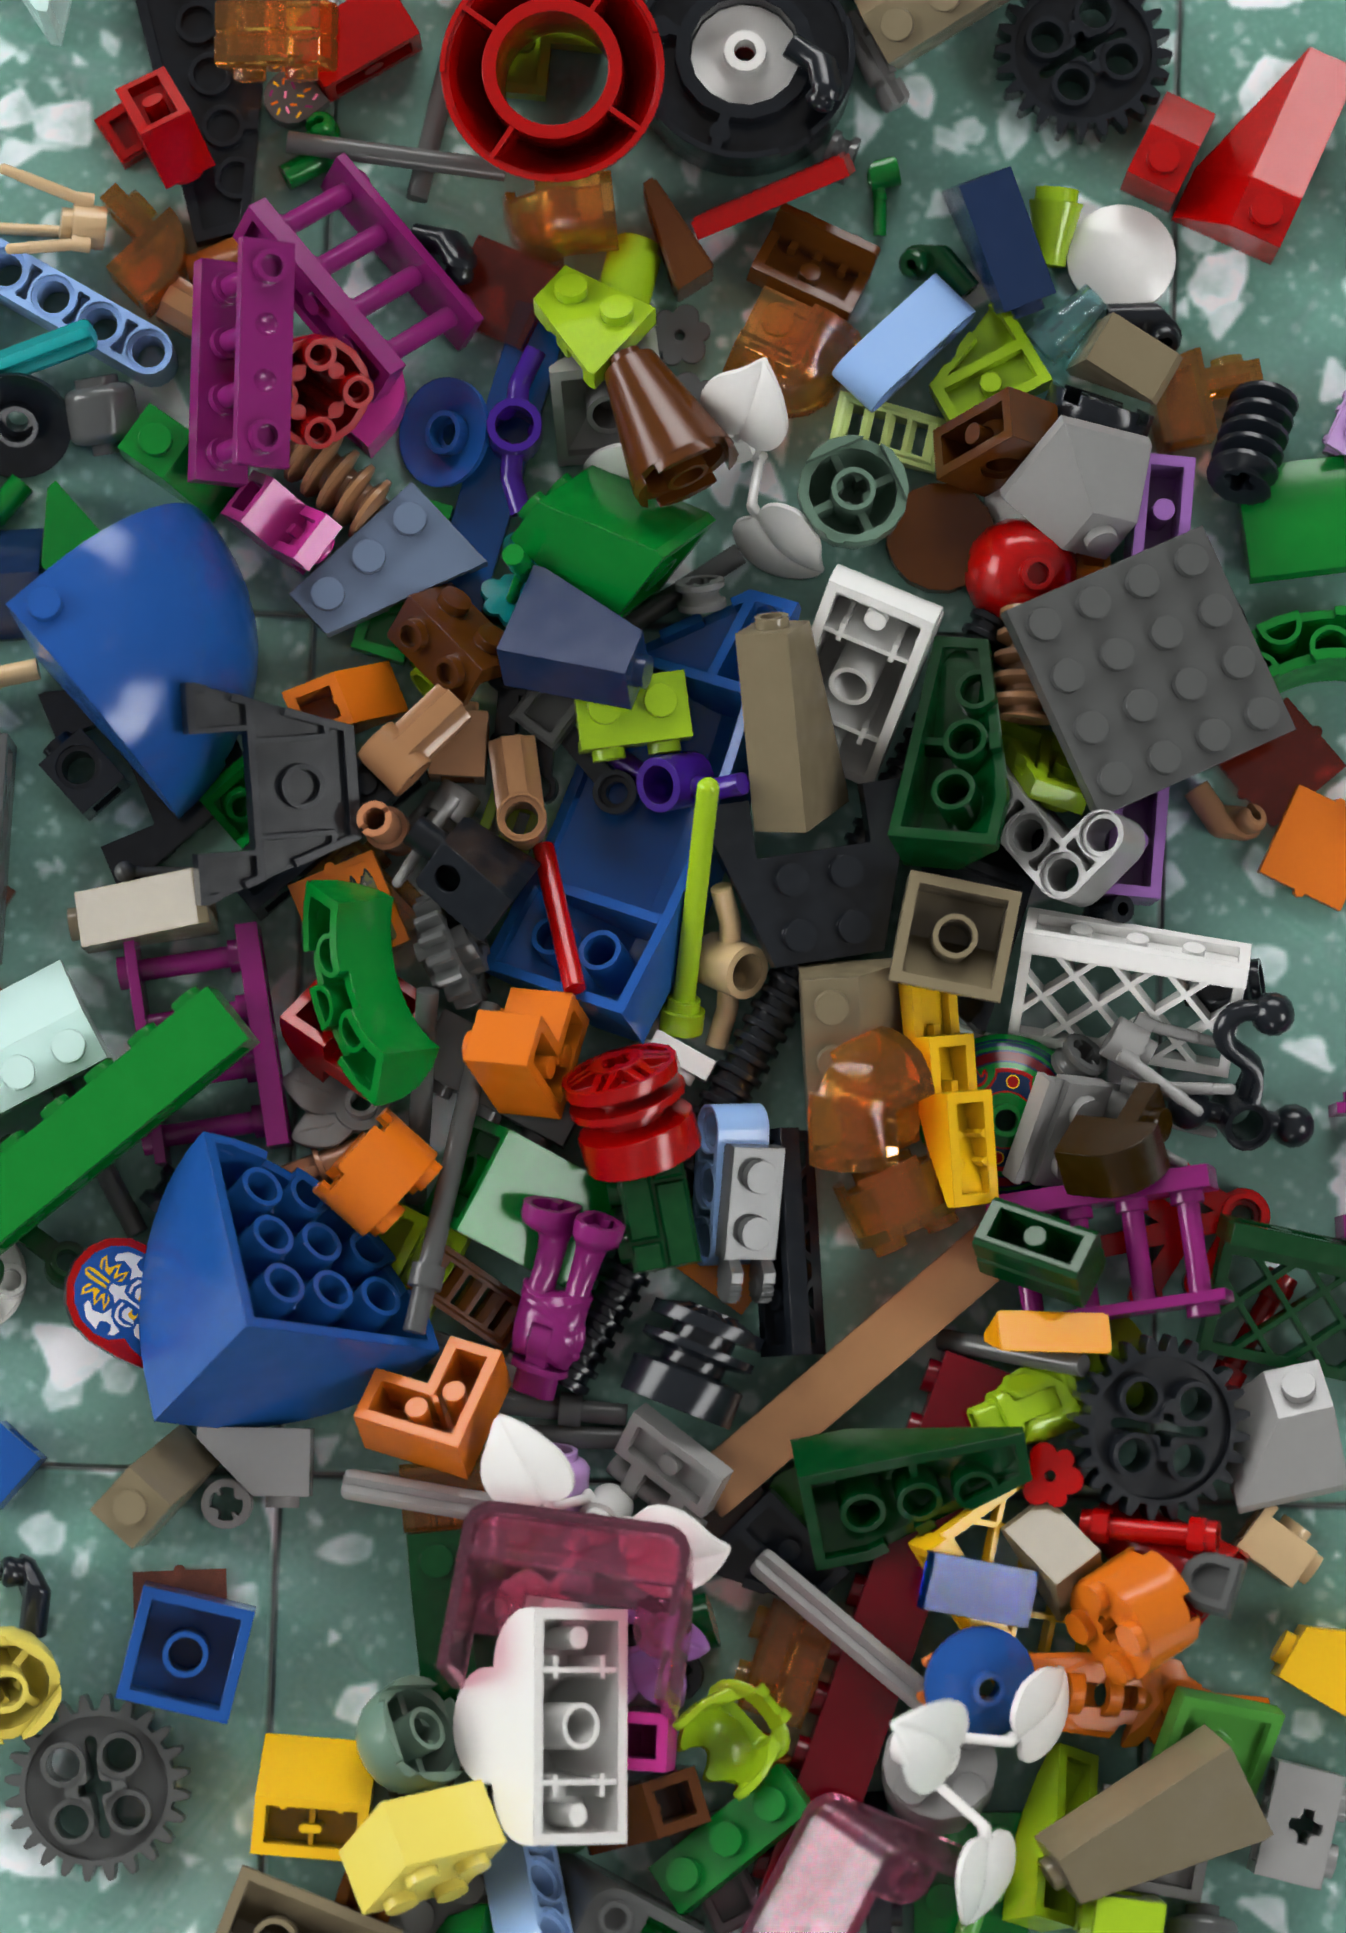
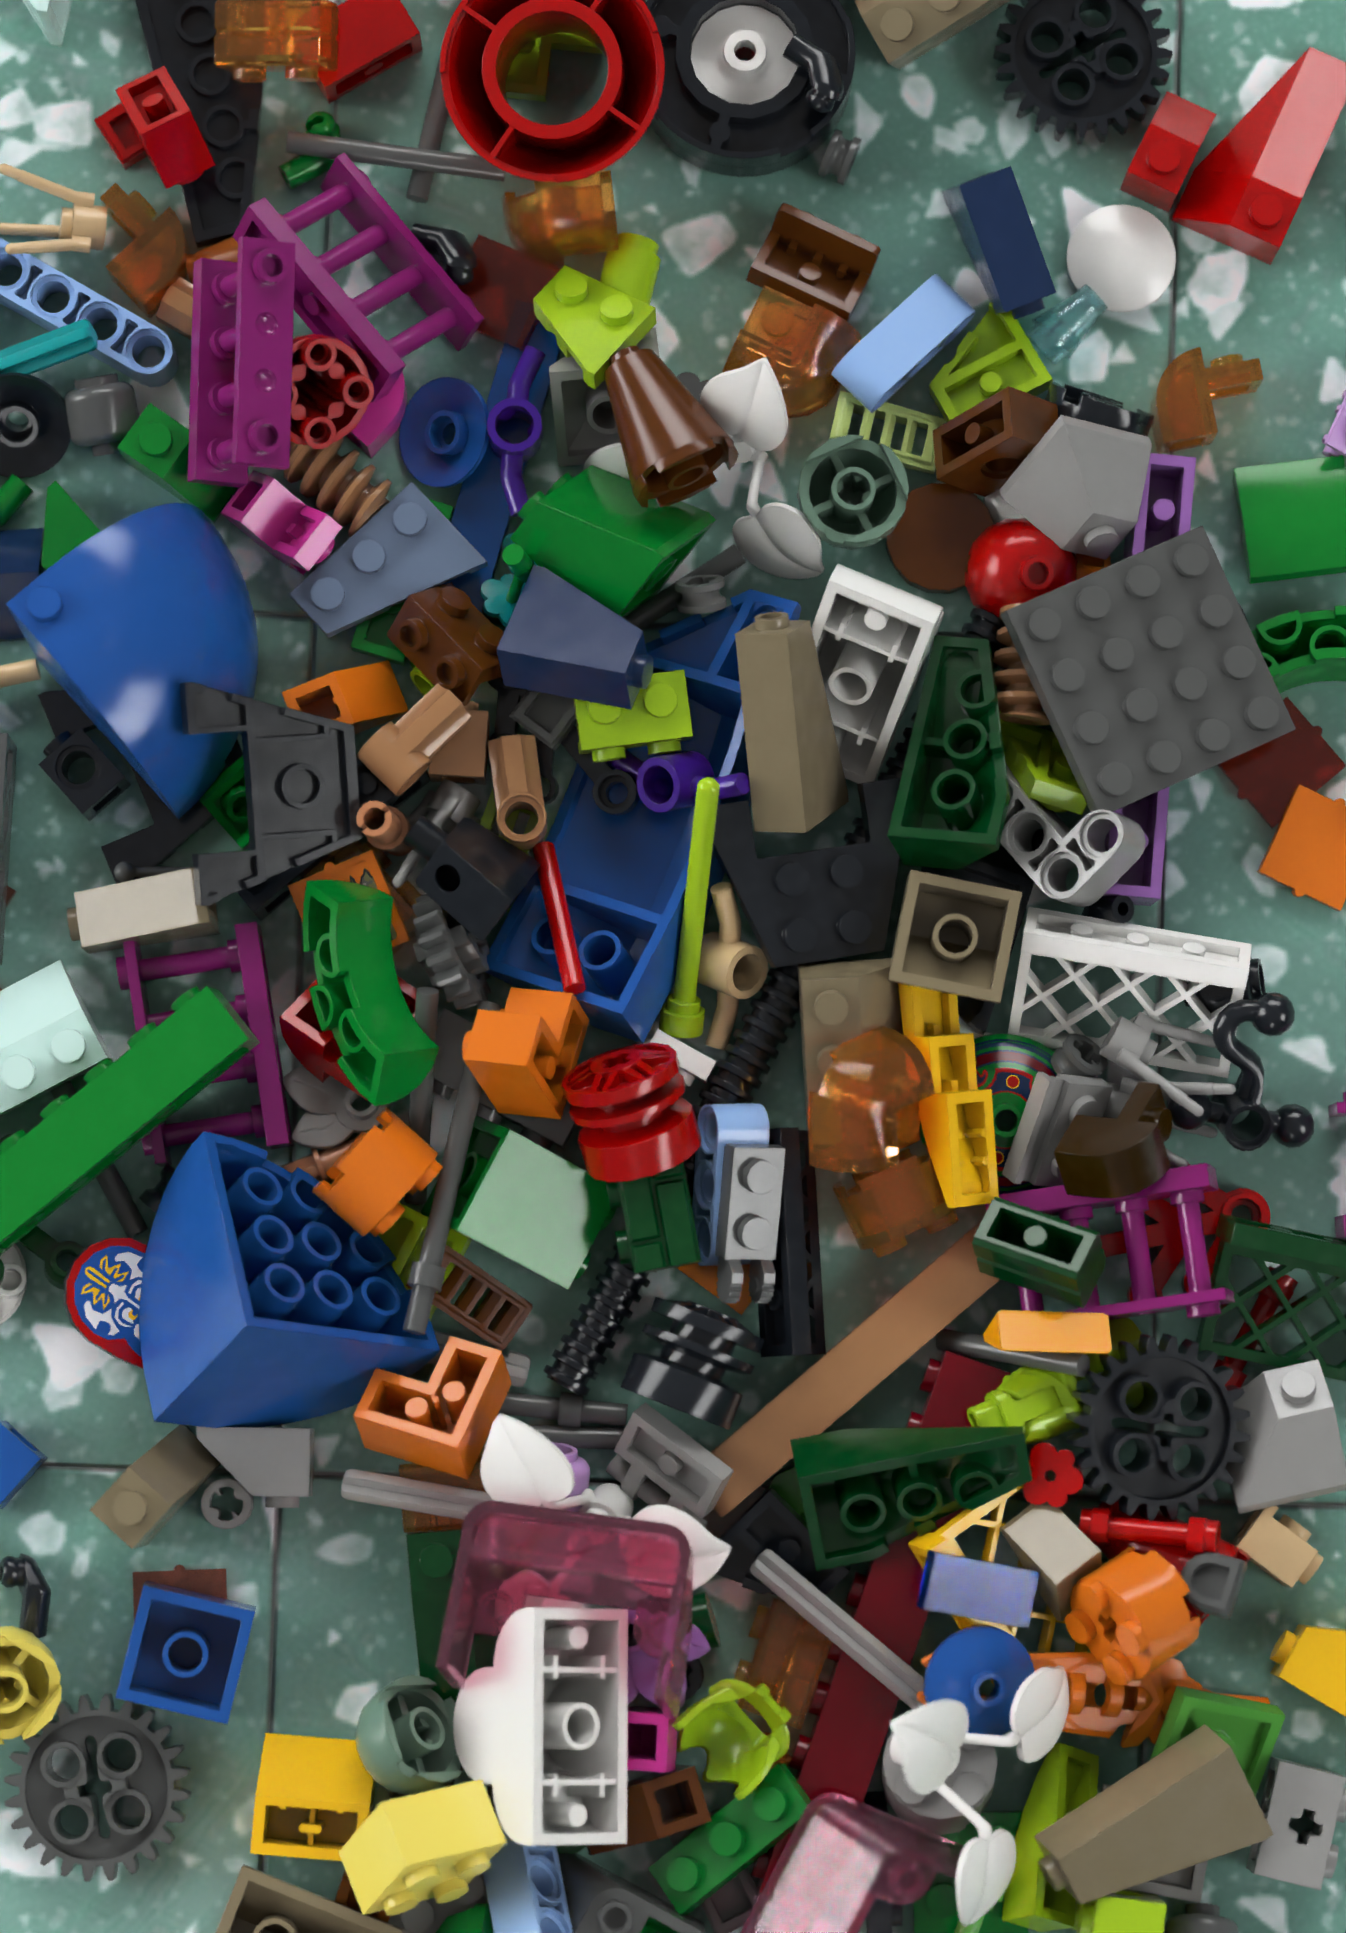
dark grey tile [264,60,331,129] -> none
magenta piece [511,1196,626,1401] -> none
reddish brown slope [643,177,714,302] -> none
dark grey plant [653,304,710,366] -> none
red tile [691,151,856,240] -> none
light grey axle [846,9,909,113] -> none
green hand [867,156,901,237] -> none
dark green arm [899,244,980,299] -> none
lime cone [1029,186,1083,268] -> none
dark tan slope [1066,312,1183,406] -> none
black arm [1106,303,1182,351] -> none
medium nougat arm [1185,781,1267,842] -> none
black piece [1206,380,1299,505] -> none

